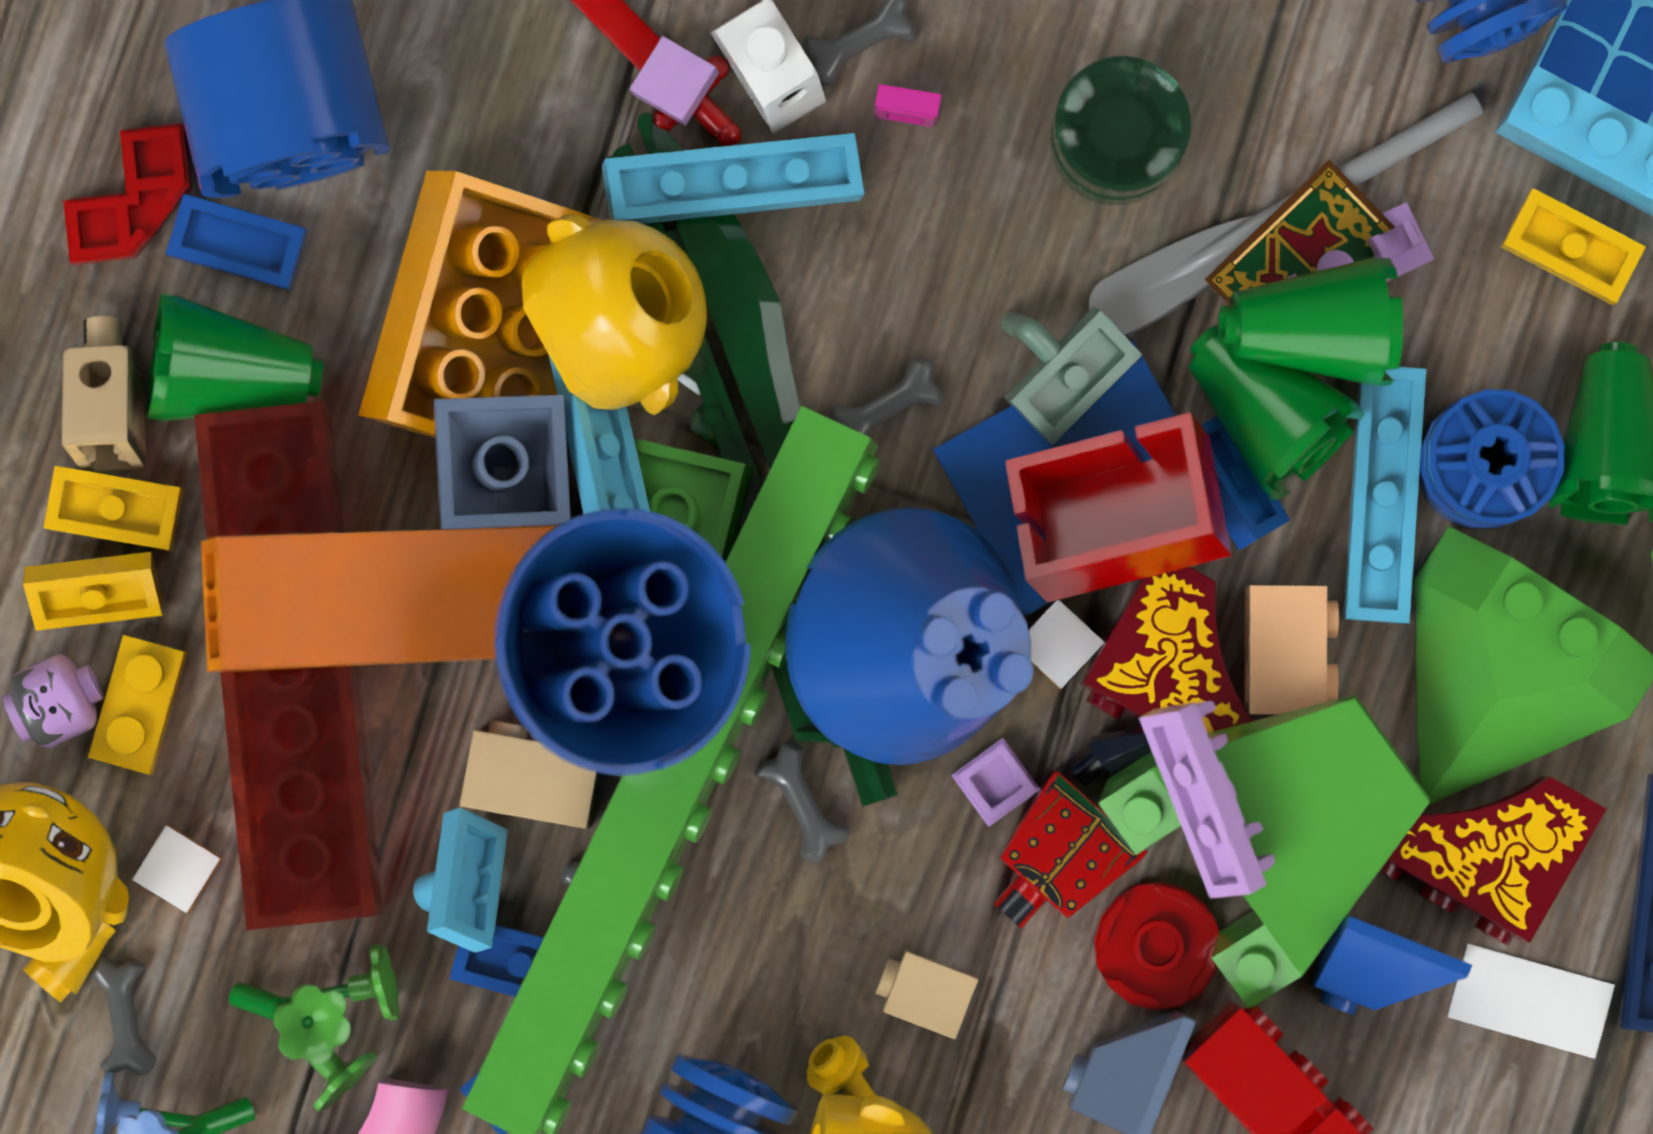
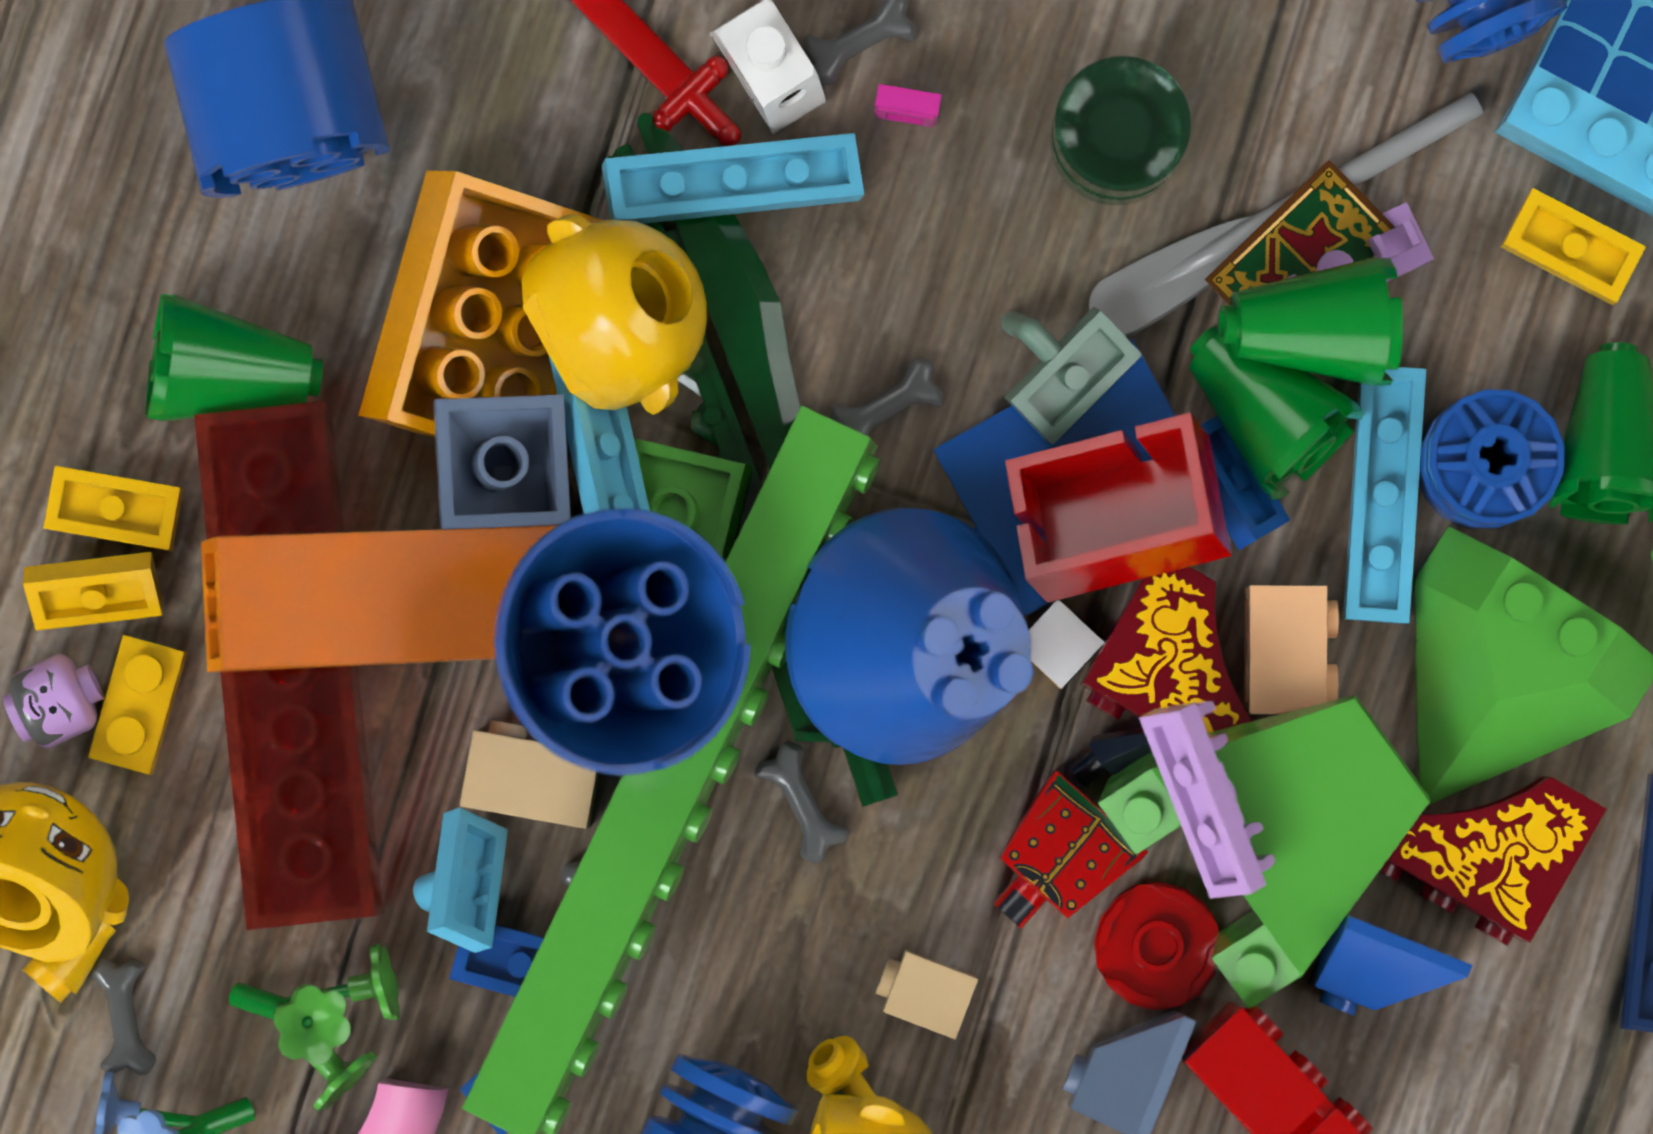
tan torso [62,316,147,473] -> none
red tile [63,123,192,266] -> none
white tile [132,825,223,913] -> none
blue tile [166,193,308,292] -> none
lavender tile [629,36,719,126] -> none
lavender tile [951,738,1041,827] -> none
white sticker [1447,943,1615,1059] -> none

